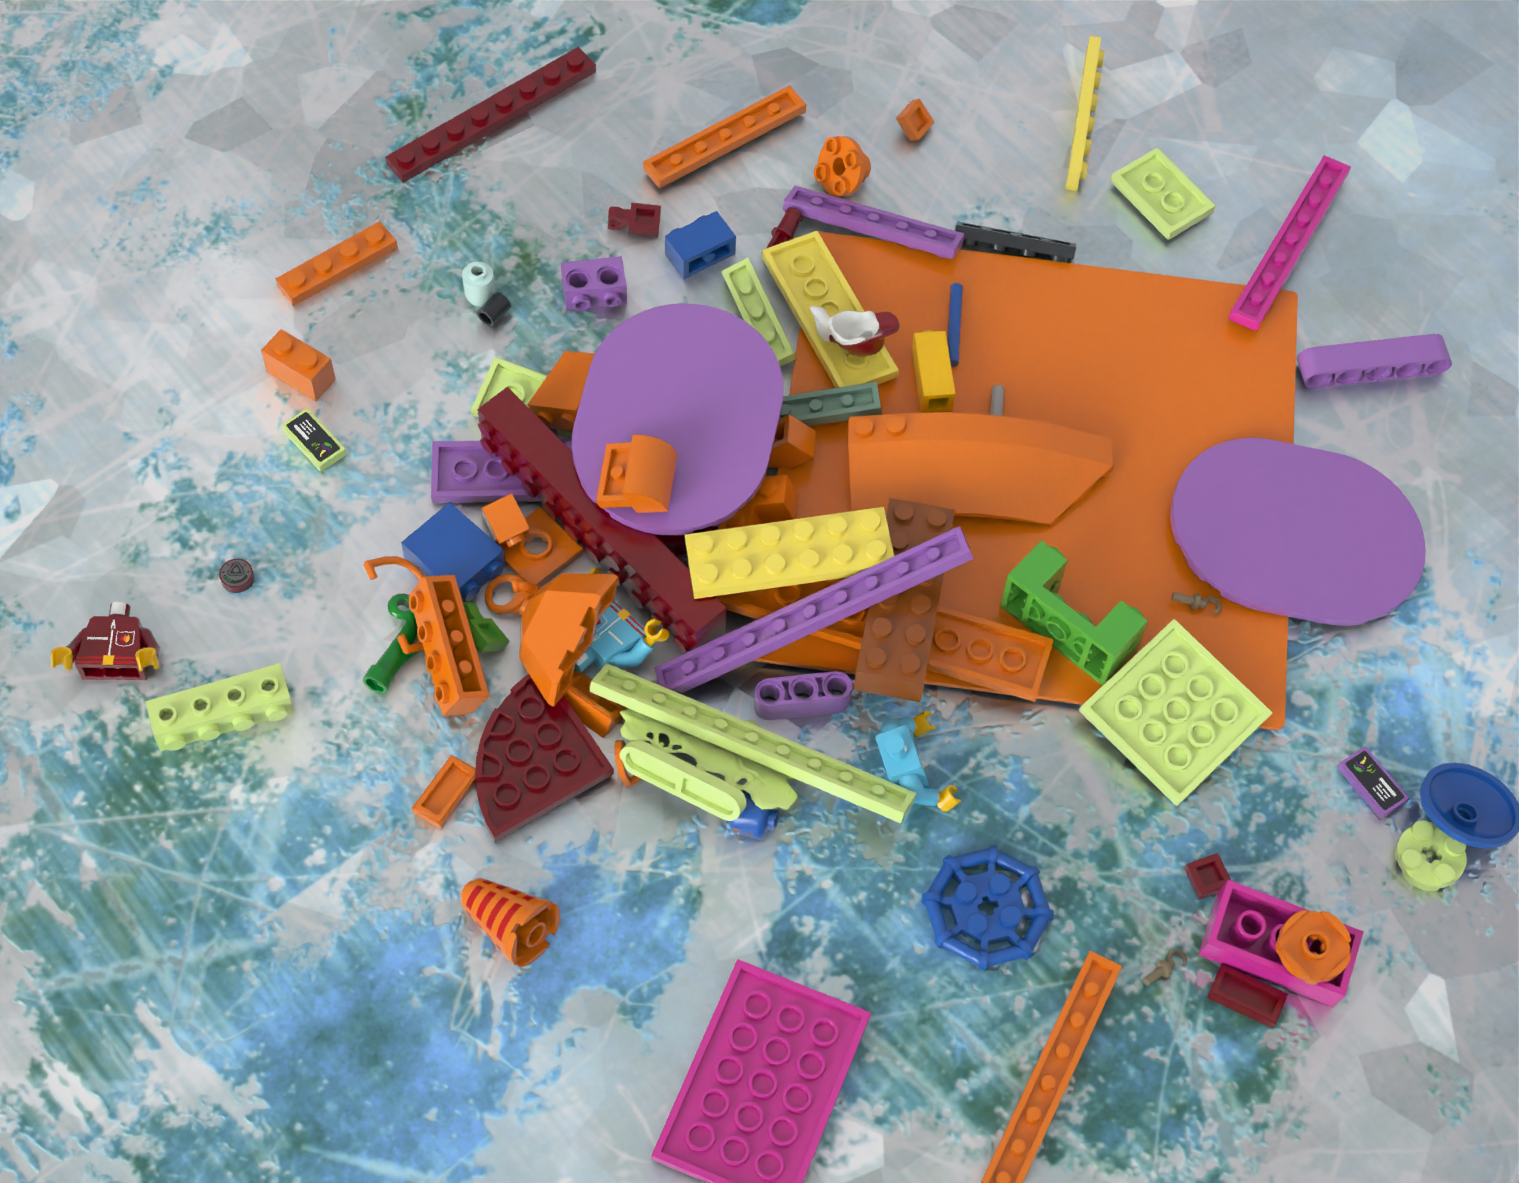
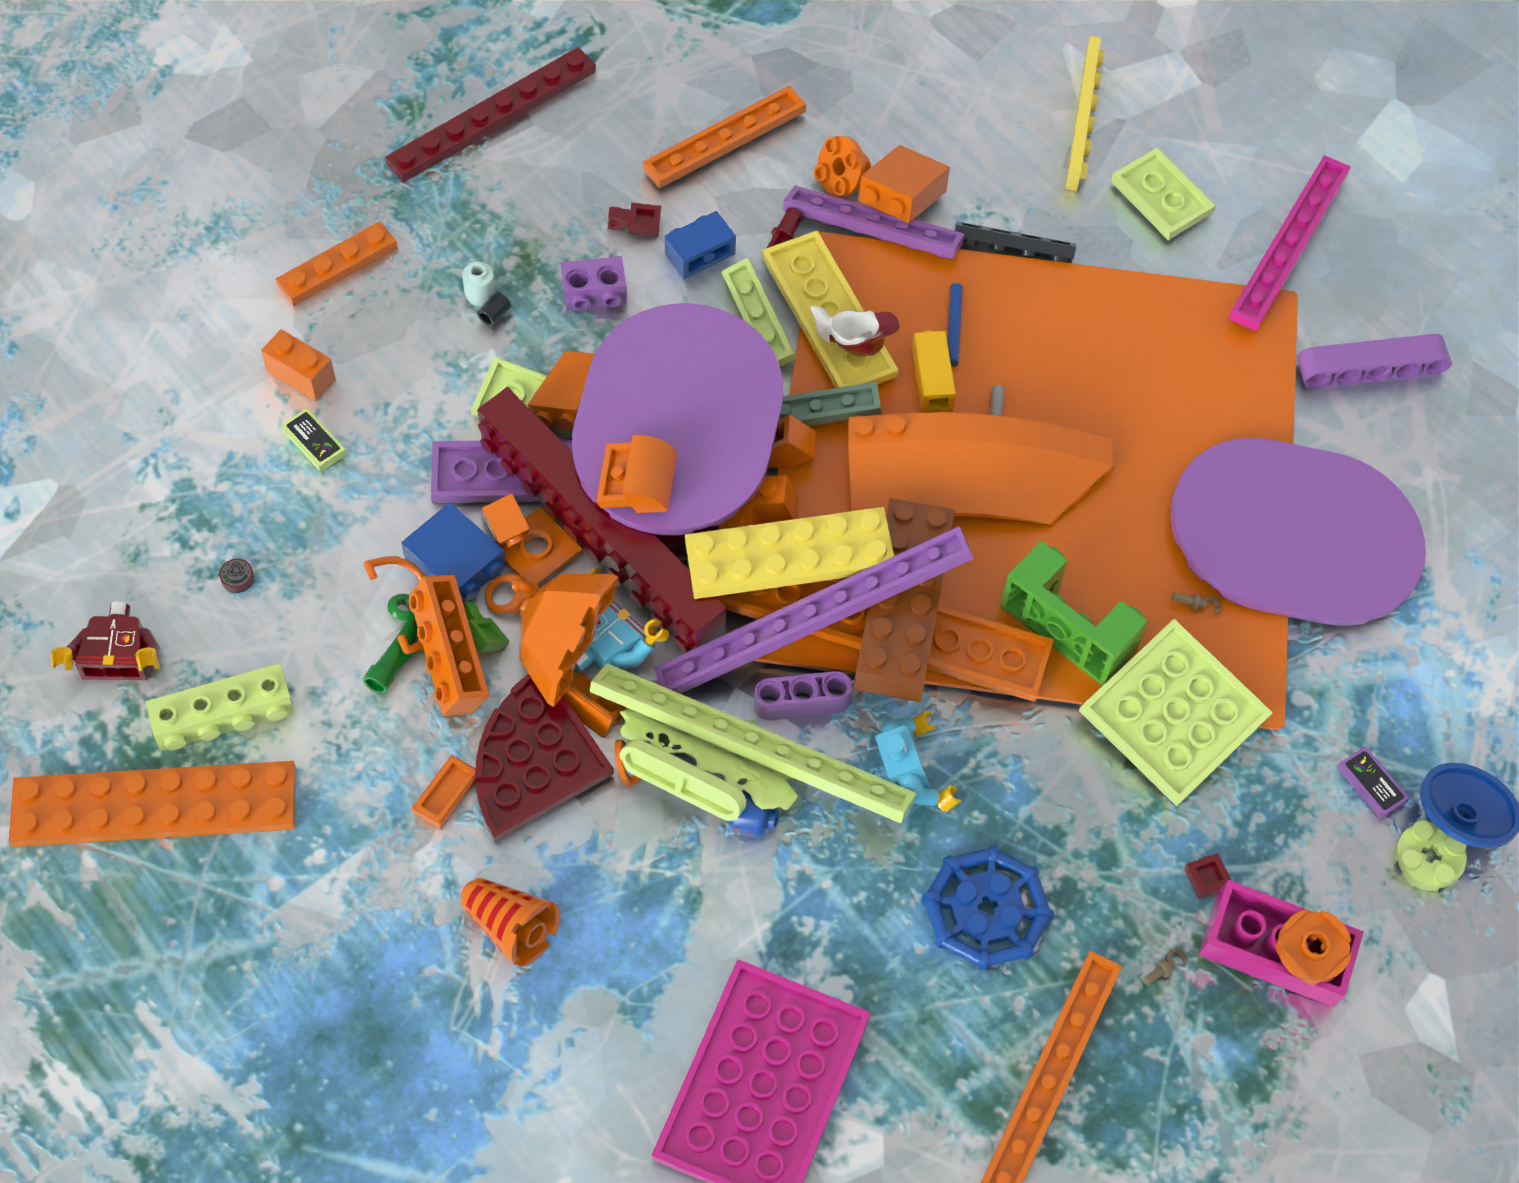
orange plate [896,99,935,142] -> none
dark red tile [1207,963,1288,1028] -> none
none -> orange plate [9,761,296,847]
none -> orange brick [858,145,950,223]

